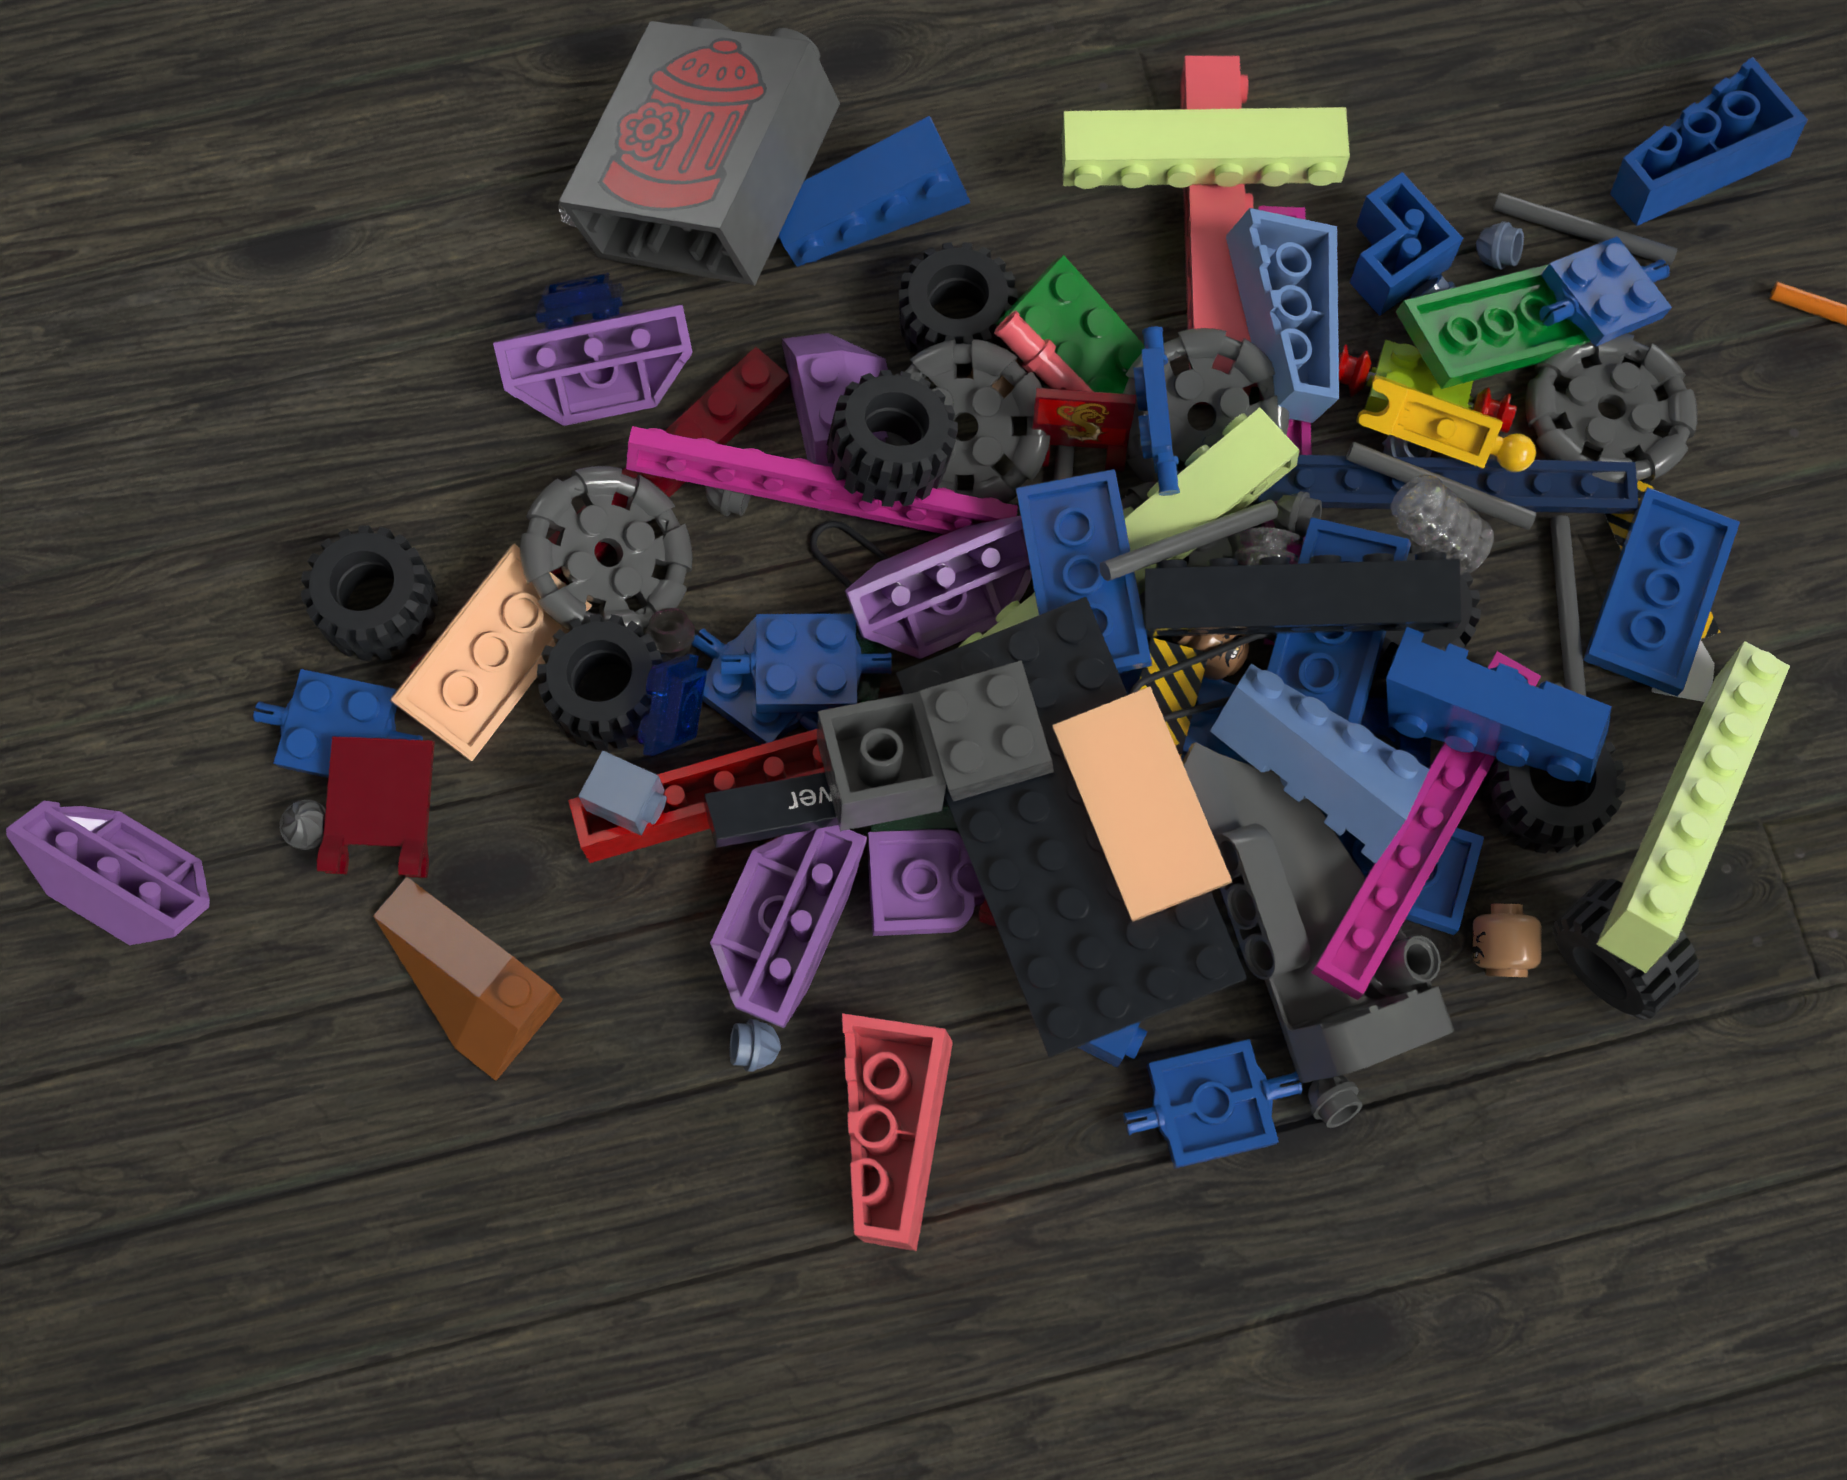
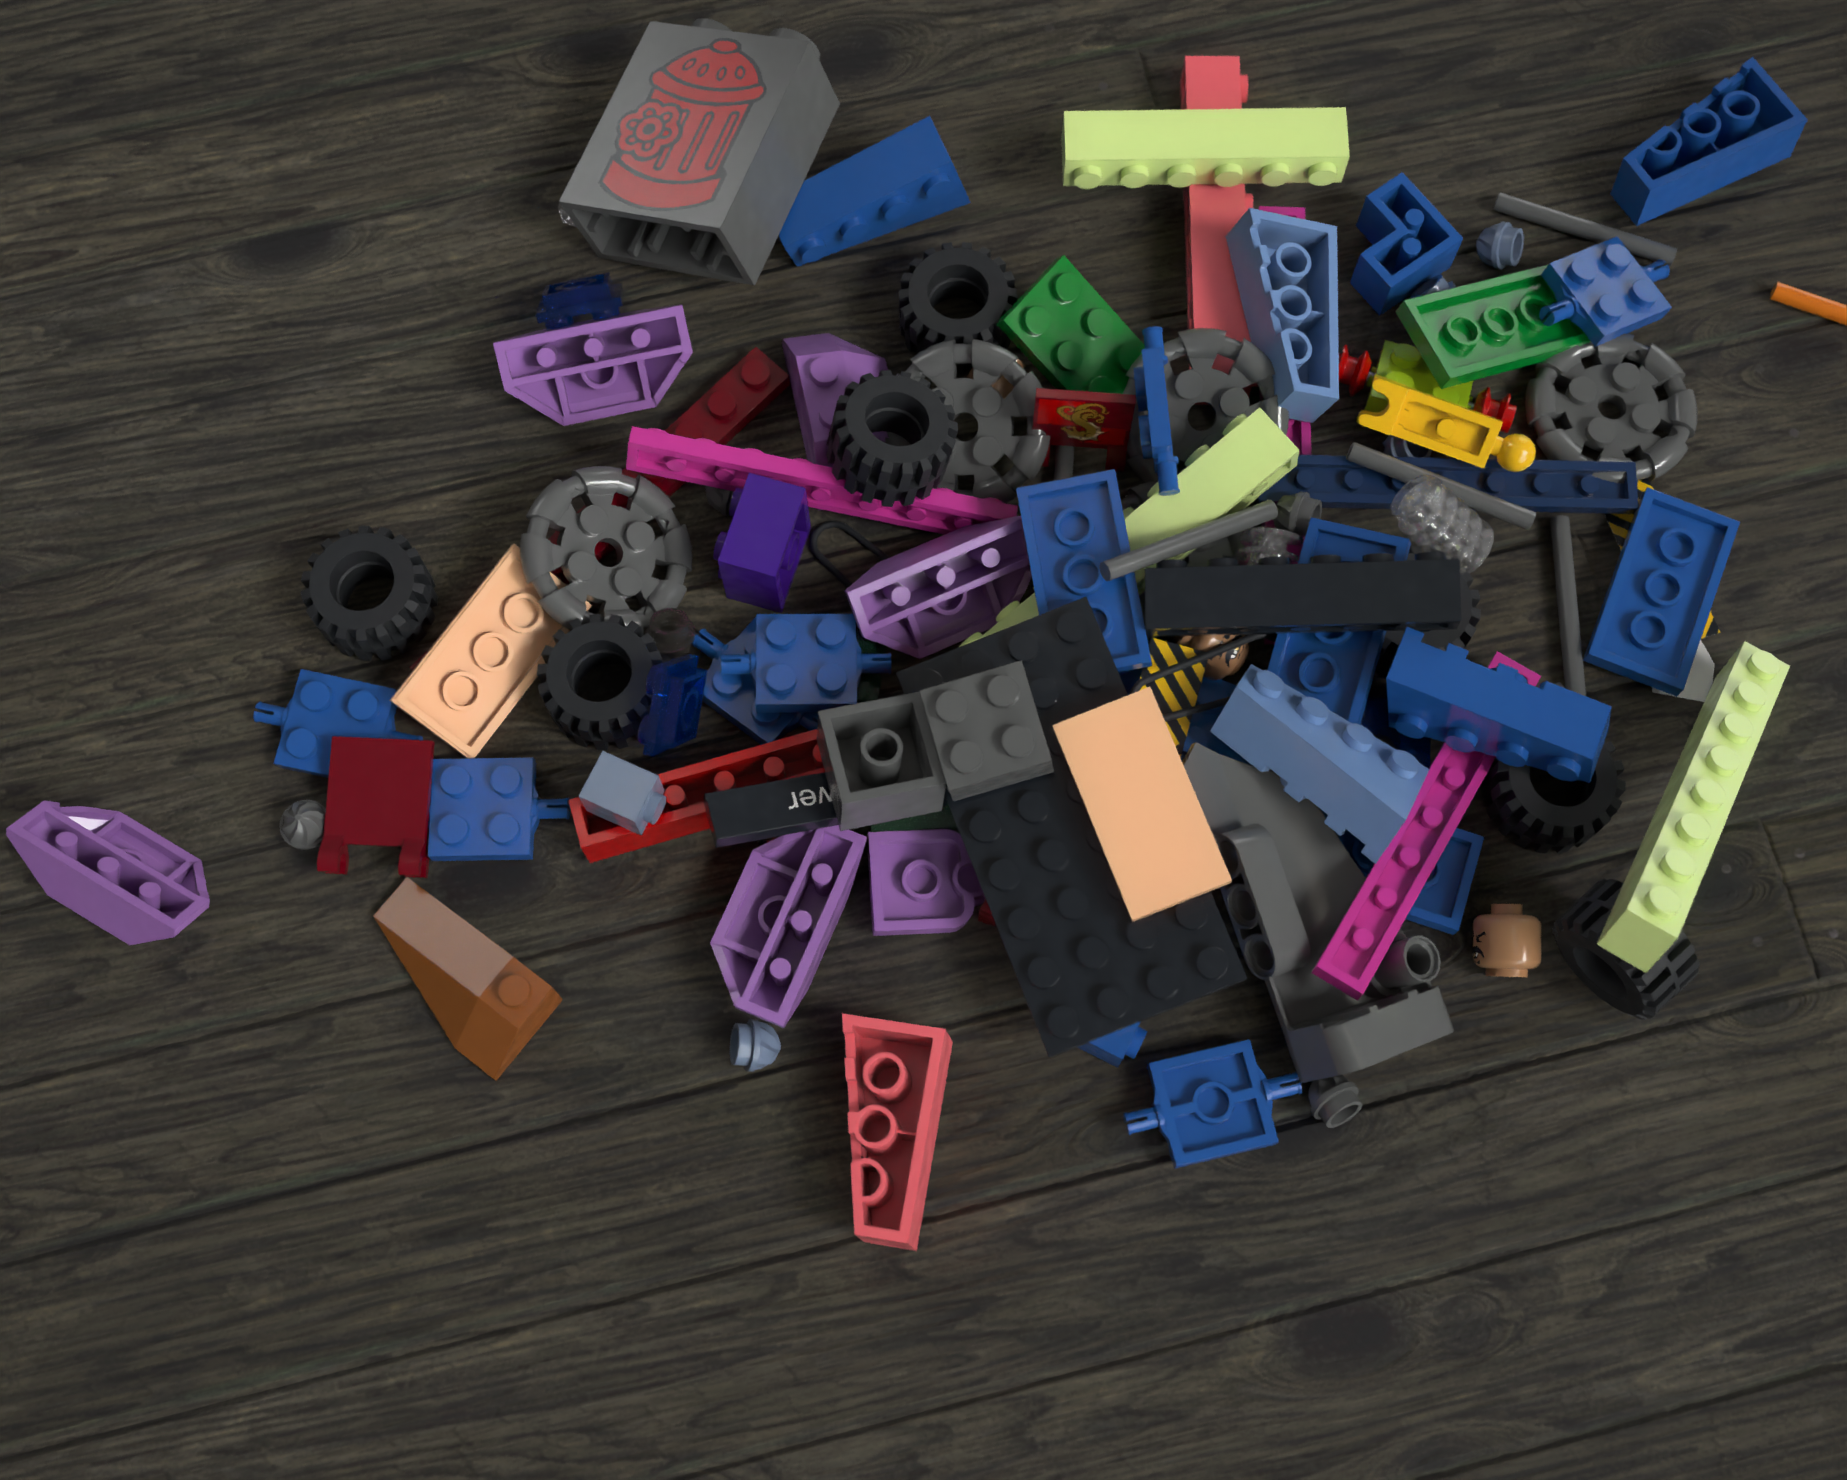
coral pin [994,311,1094,392] -> none
none -> blue plate [428,757,570,861]
none -> dark purple brick [713,473,811,613]

